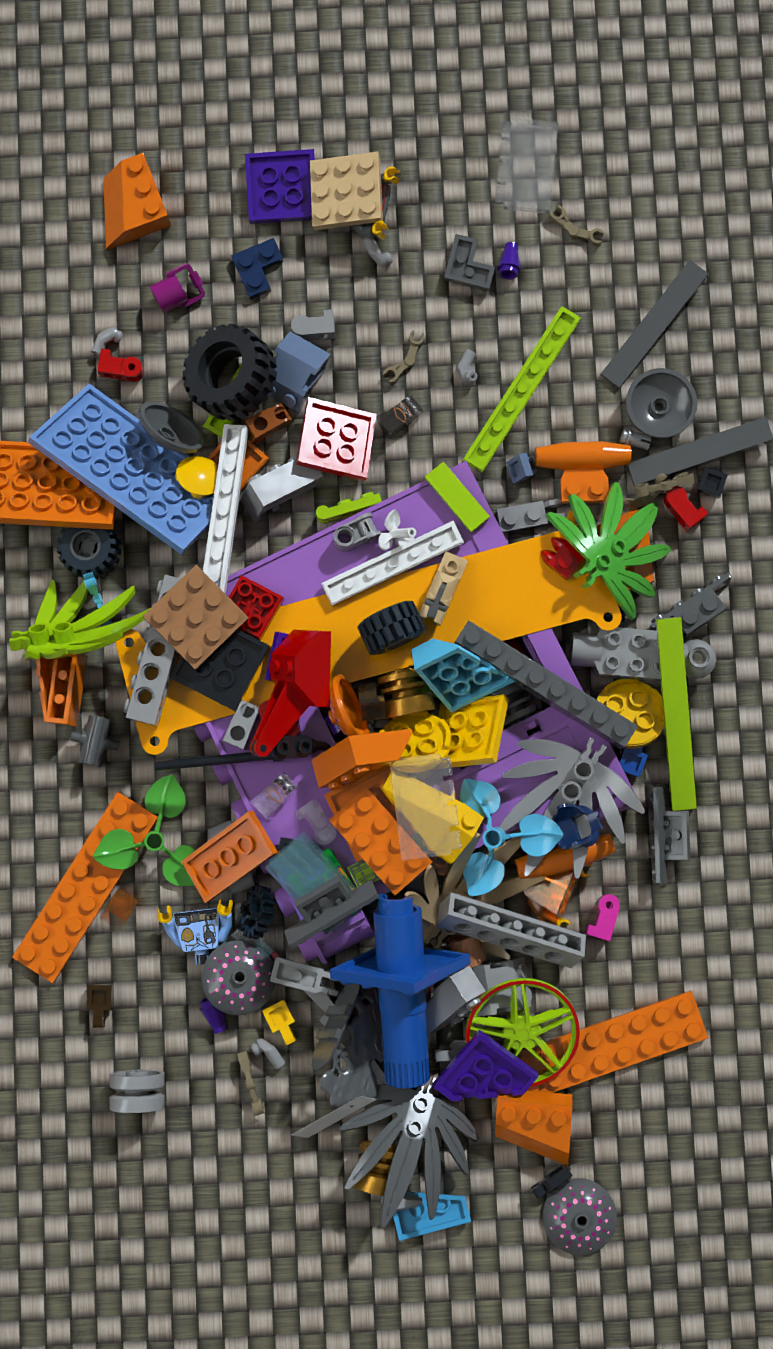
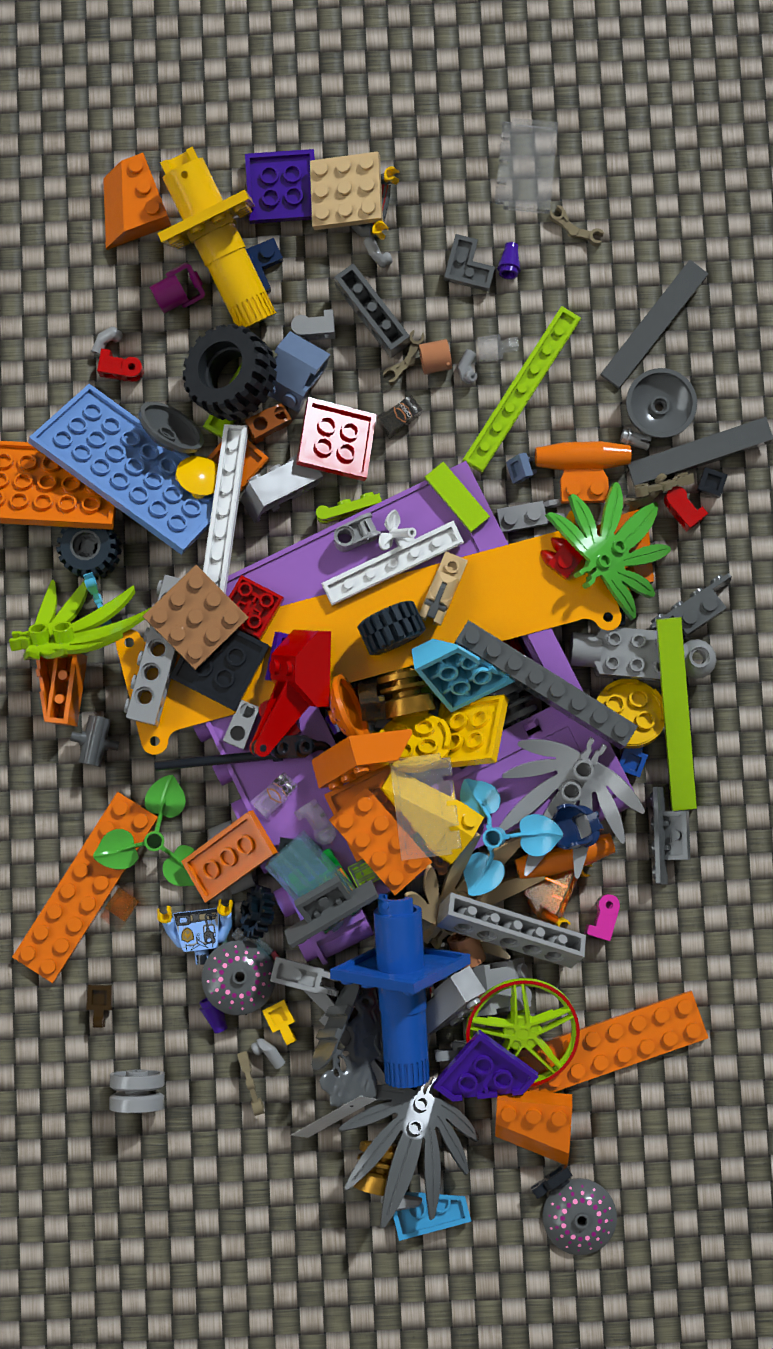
none -> yellow piece [157,146,276,328]
none -> dark grey brick [334,263,410,358]
none -> nougat piece [418,339,452,375]
none -> clear plate [477,334,519,363]

